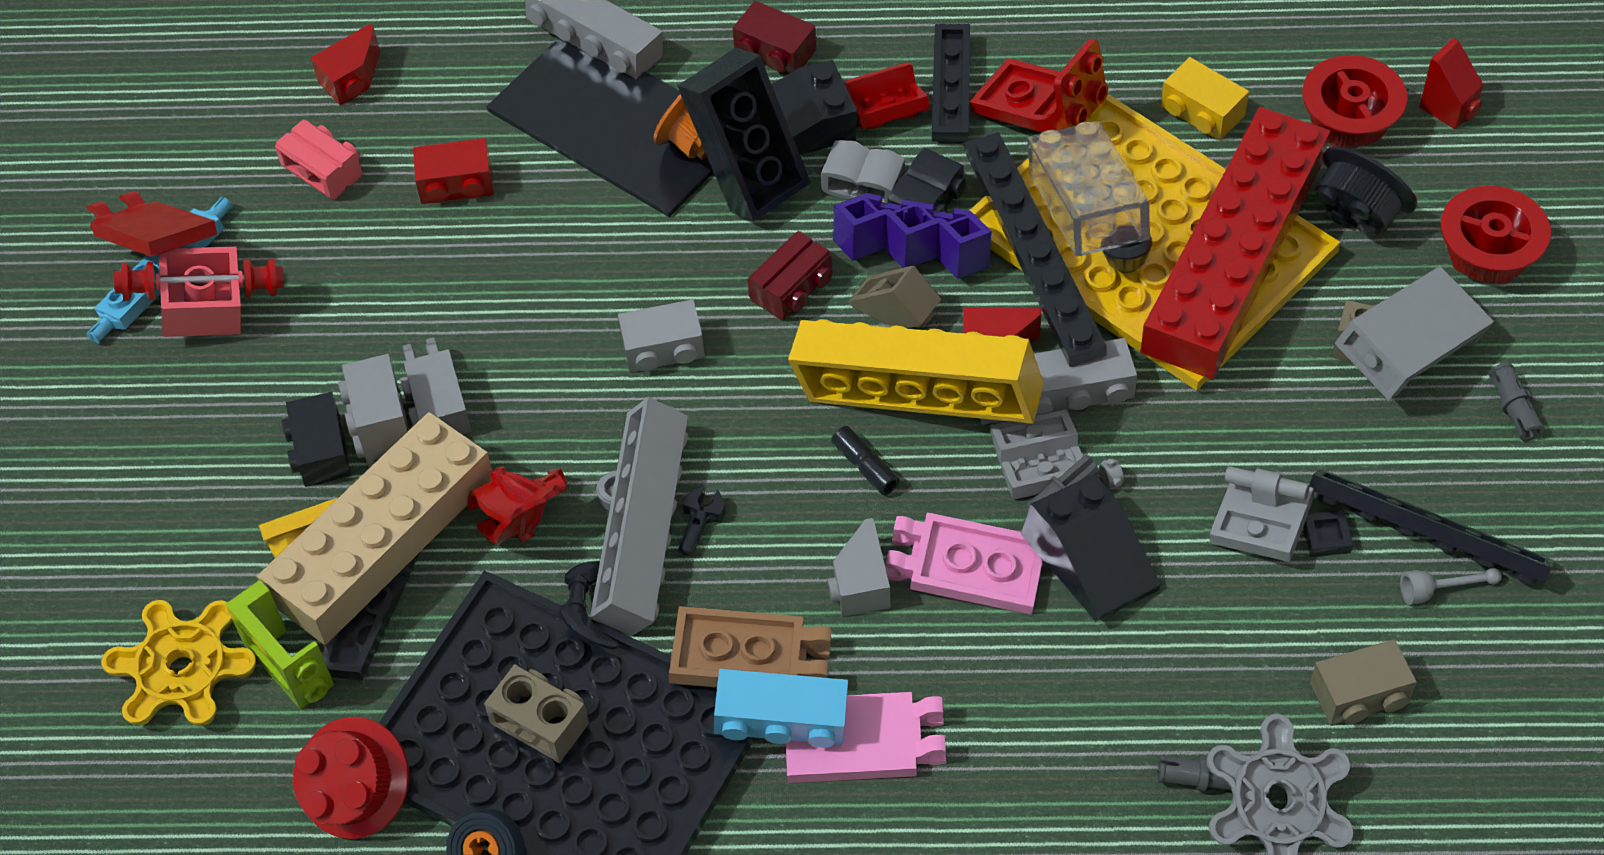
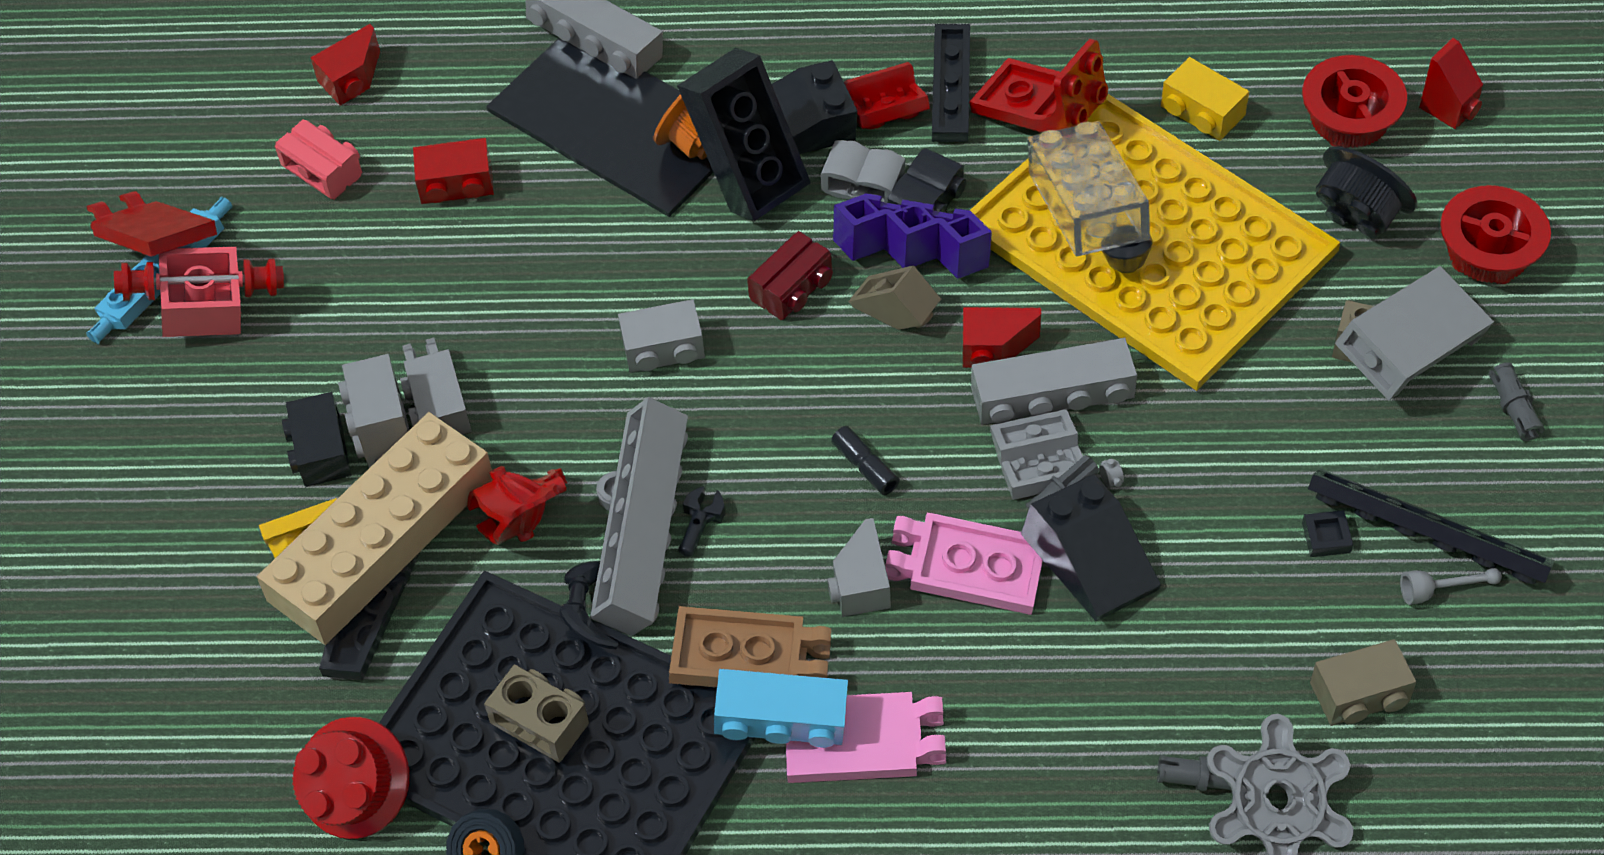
yellow plate [101,600,256,726] -> none
lime panel [225,580,334,710] -> none
dark red brick [732,0,817,74] -> none
yellow brick [788,319,1044,424] -> none
black plate [964,132,1107,367] -> none
red brick [1140,106,1331,380] -> none
light grey plate [1209,466,1314,562] -> none

